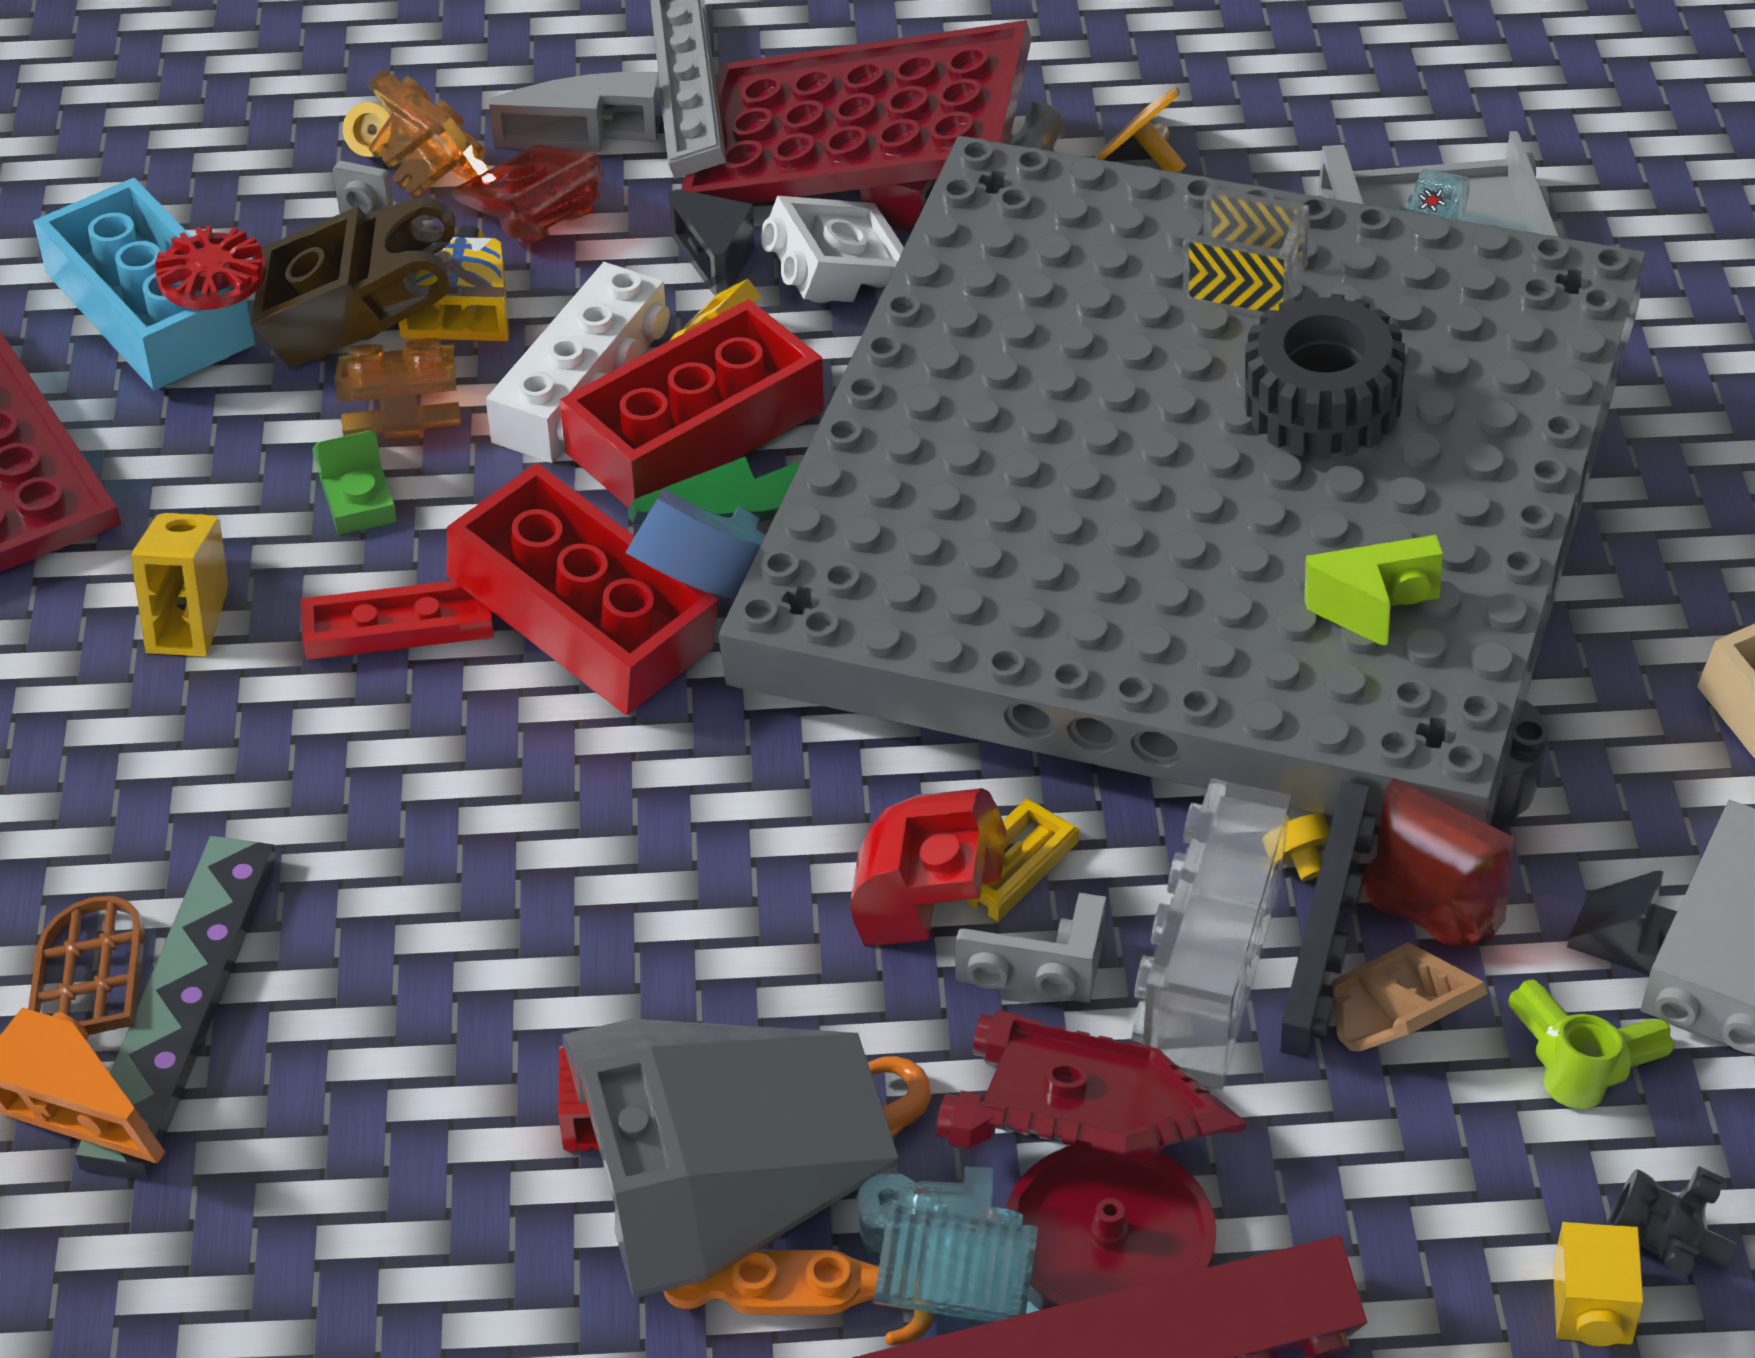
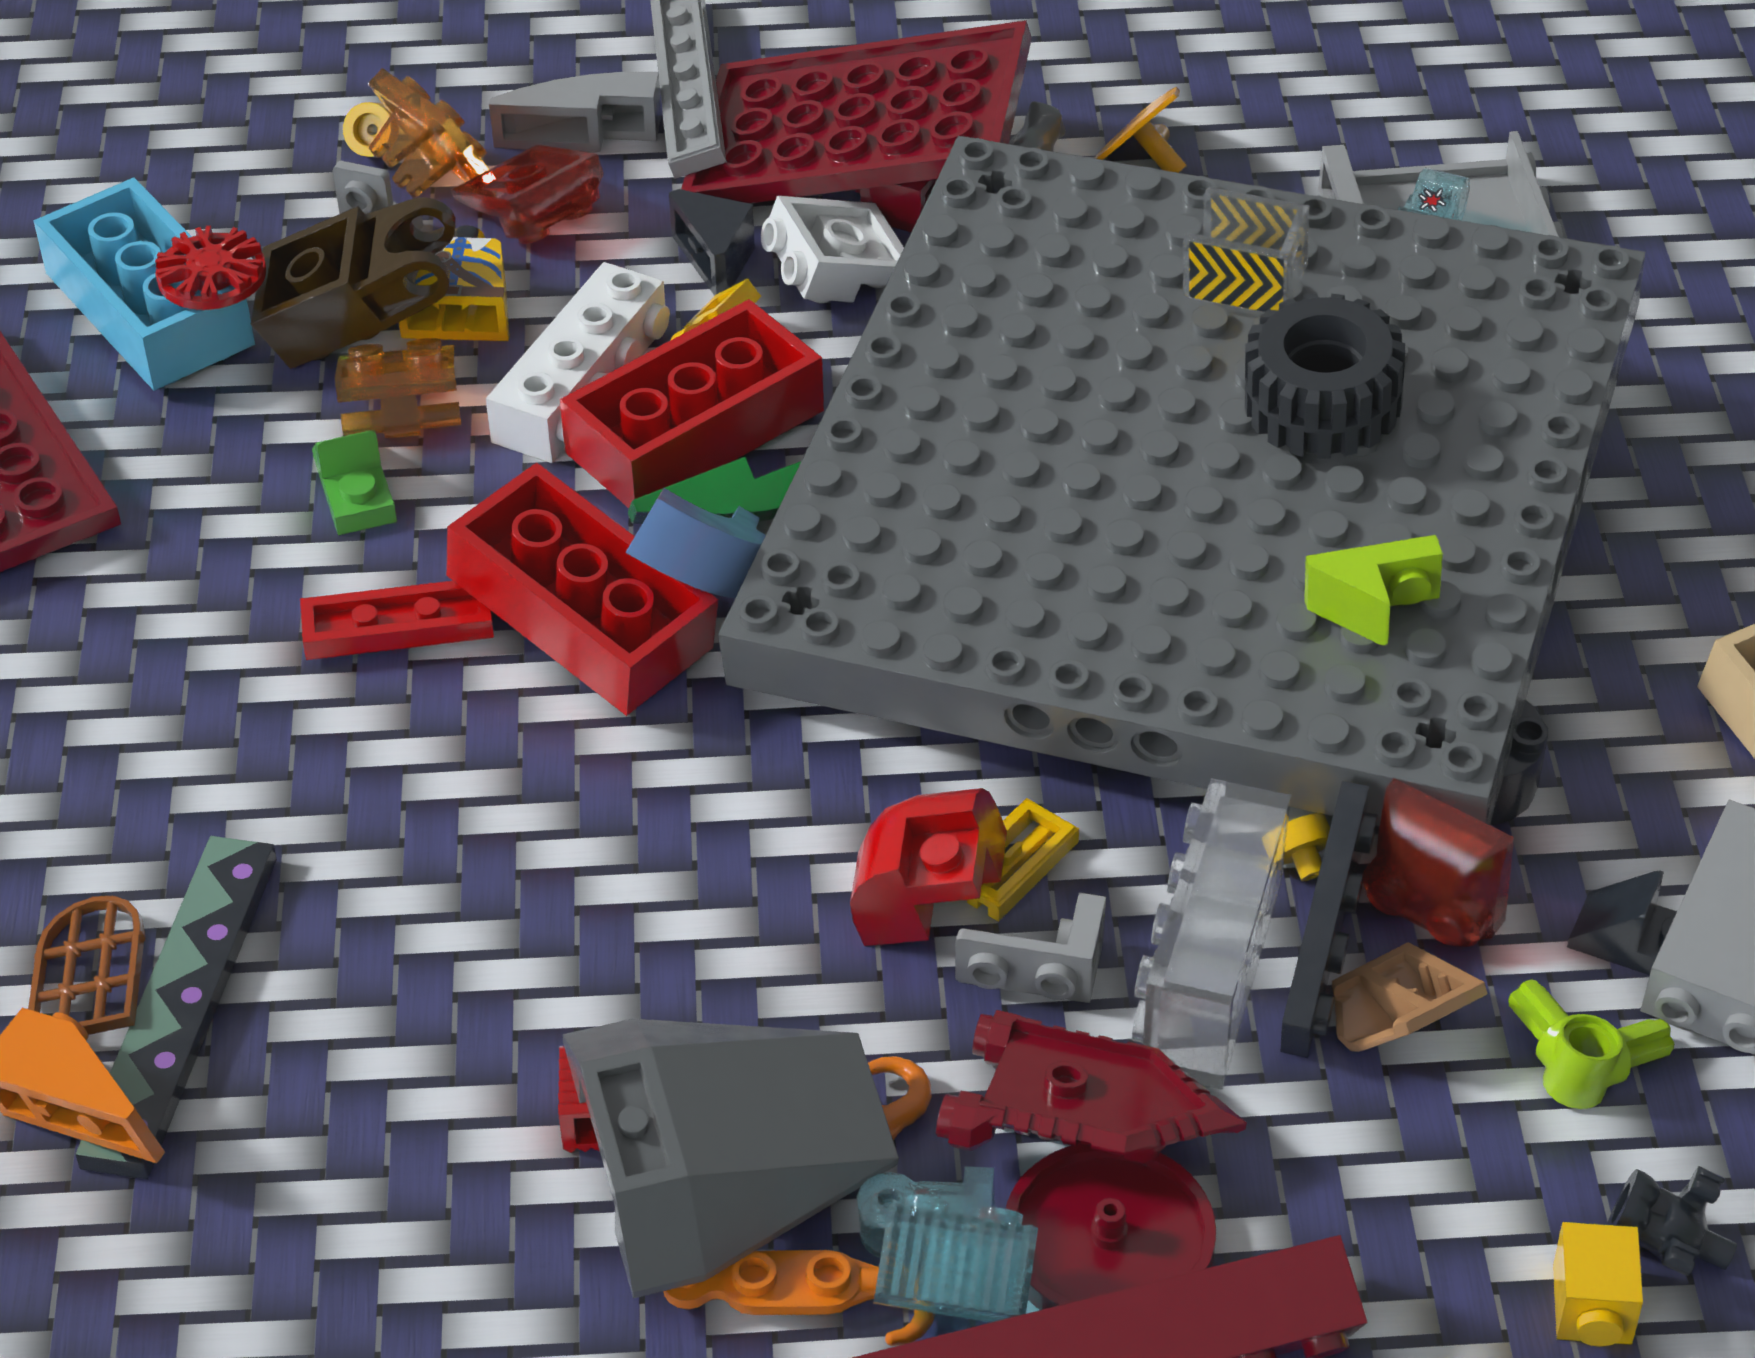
yellow torso [131,513,228,657] -> none

